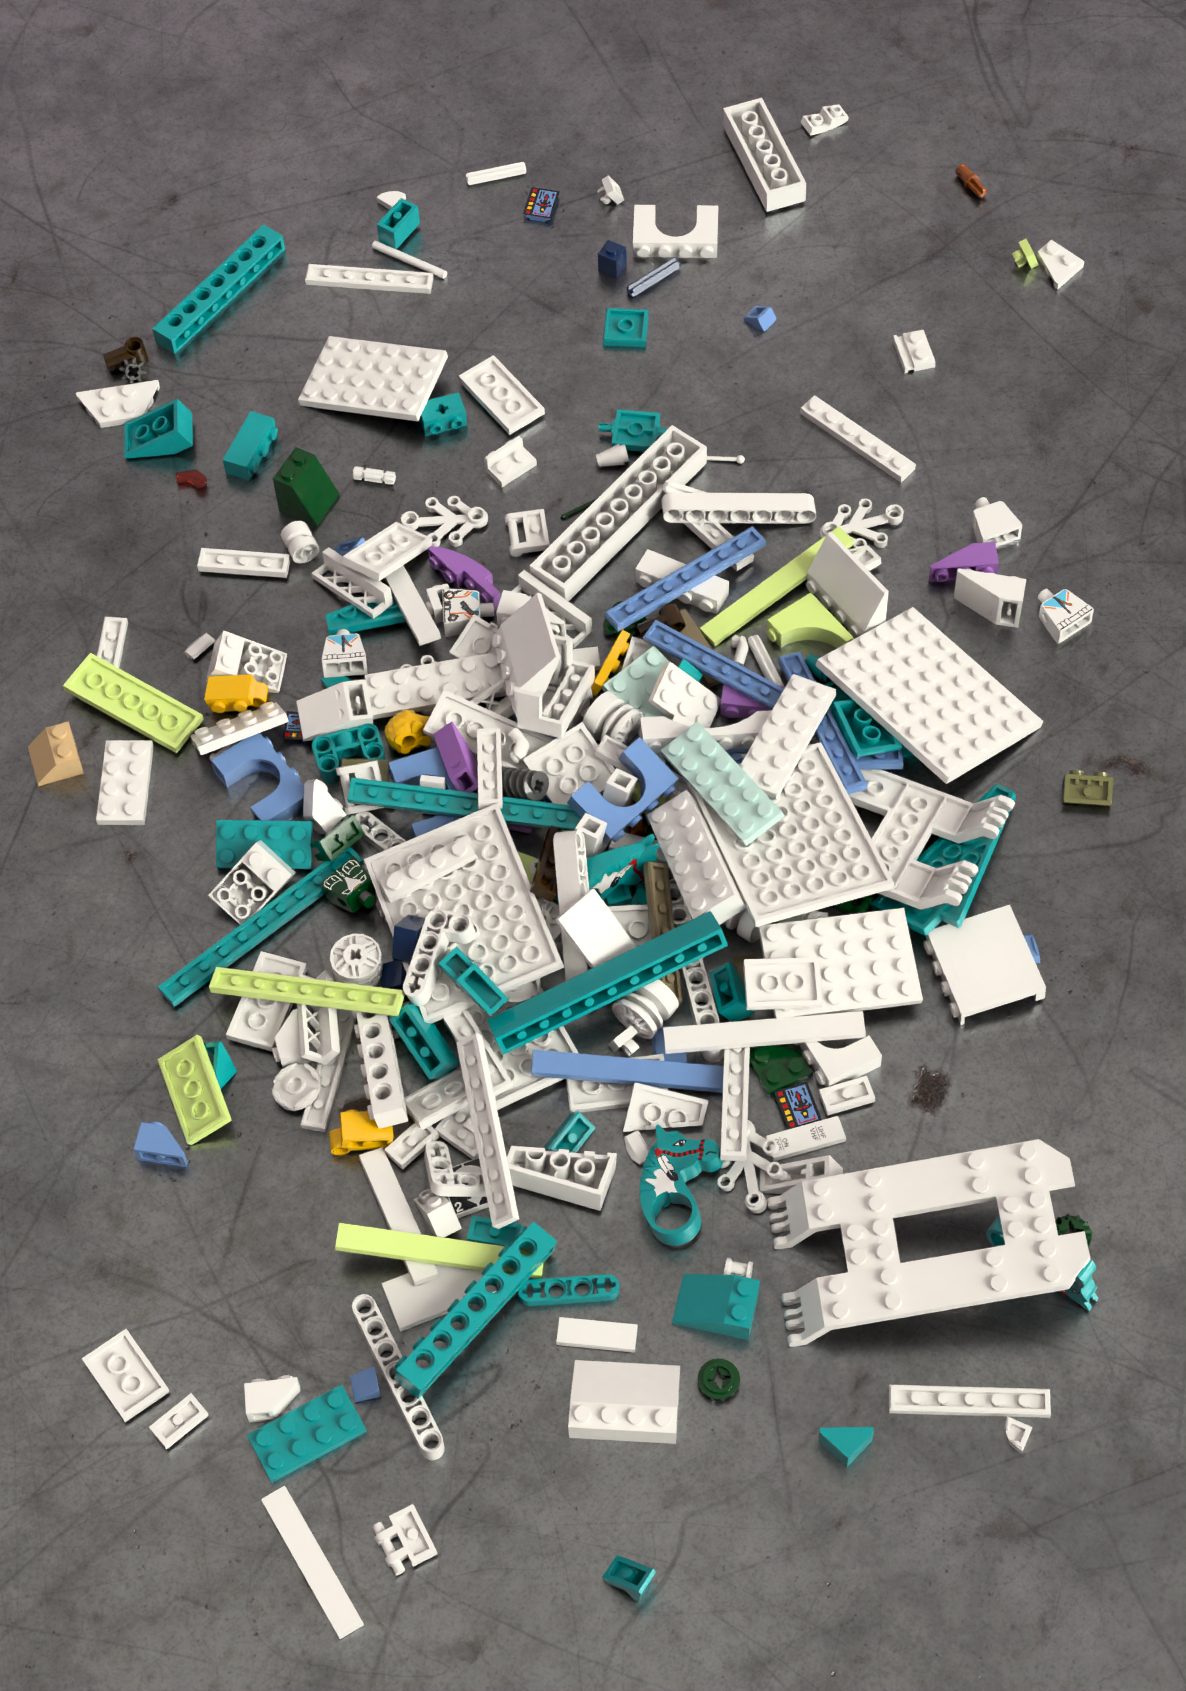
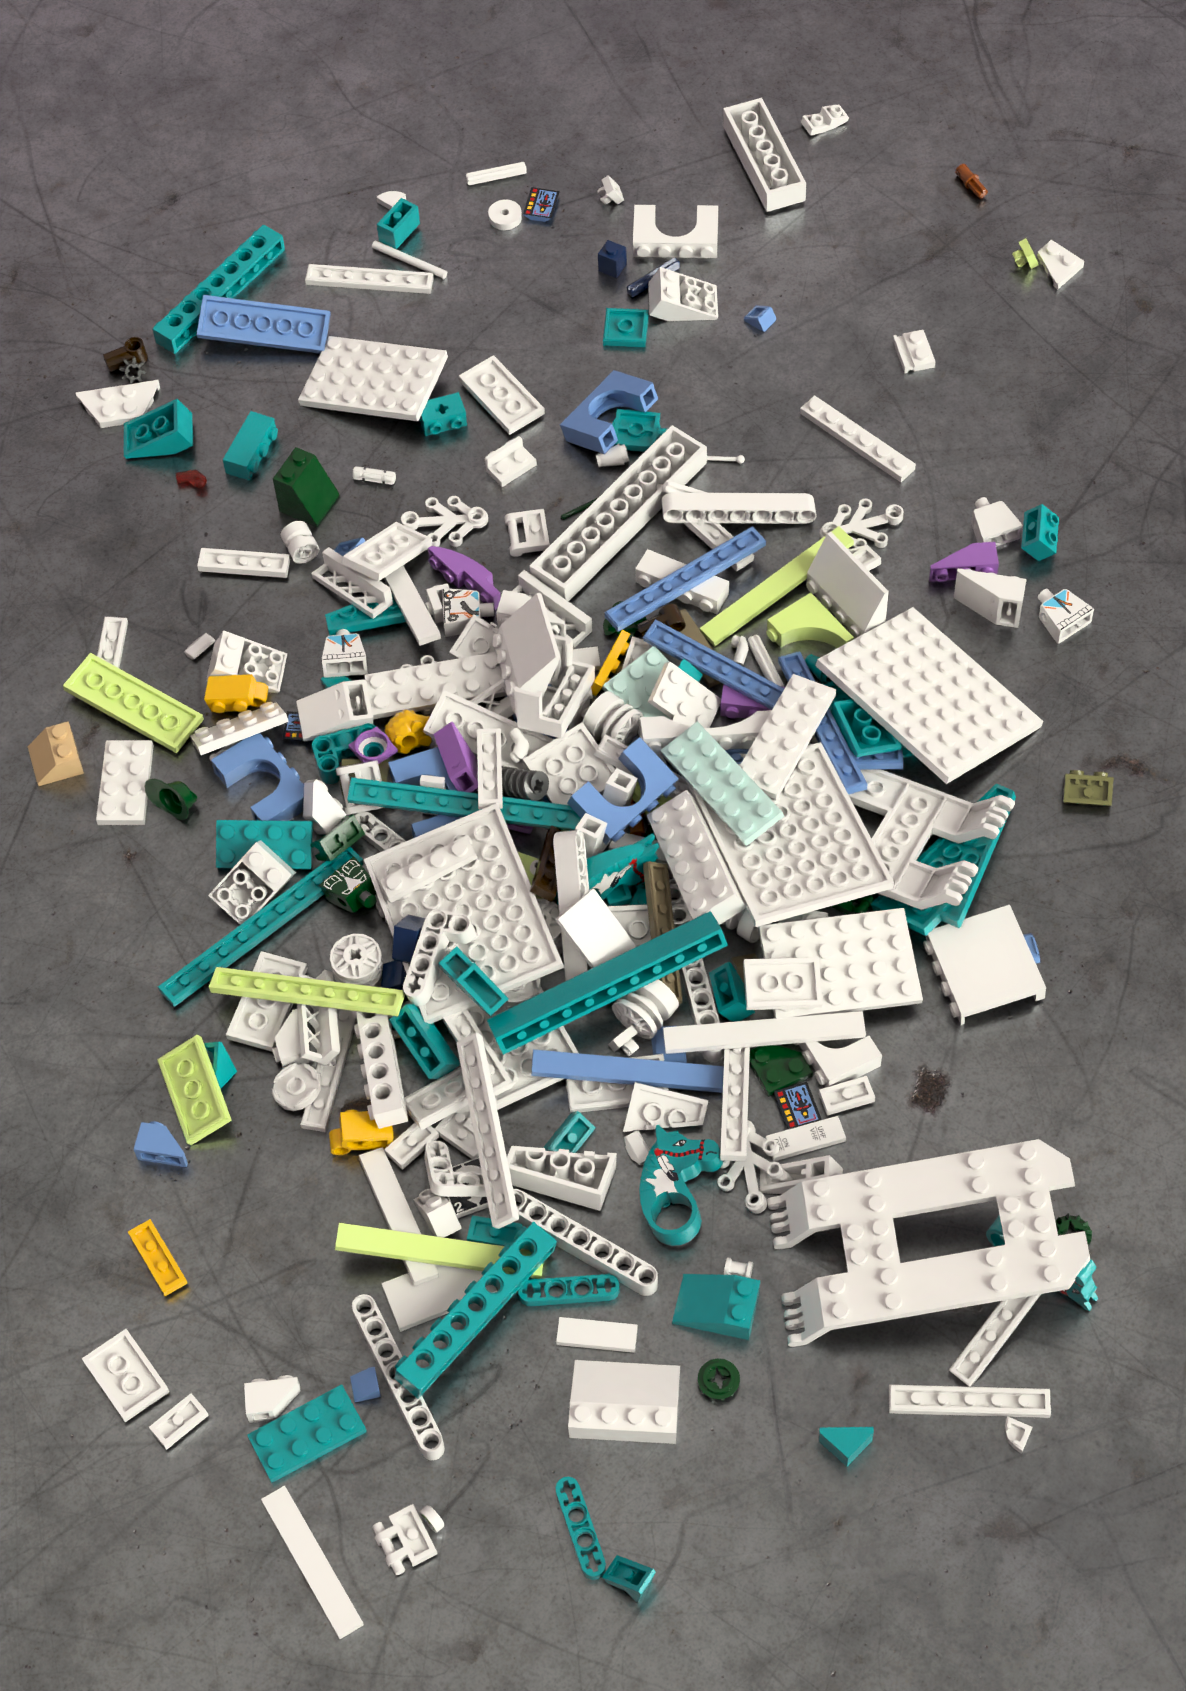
none -> yellow plate [128,1219,188,1296]
none -> dark green piece [144,779,197,820]
none -> medium blue plate [197,295,331,353]
none -> medium lavender piece [348,726,398,764]
none -> white tile [419,1505,444,1533]
none -> white piece [488,200,522,230]
none -> white beam [513,1189,658,1296]
none -> teal beam [555,1476,606,1580]
none -> medium blue arch [560,370,658,454]
none -> white slope [648,267,718,321]
none -> white tile [949,1294,1041,1387]
none -> teal brick [1021,504,1059,561]

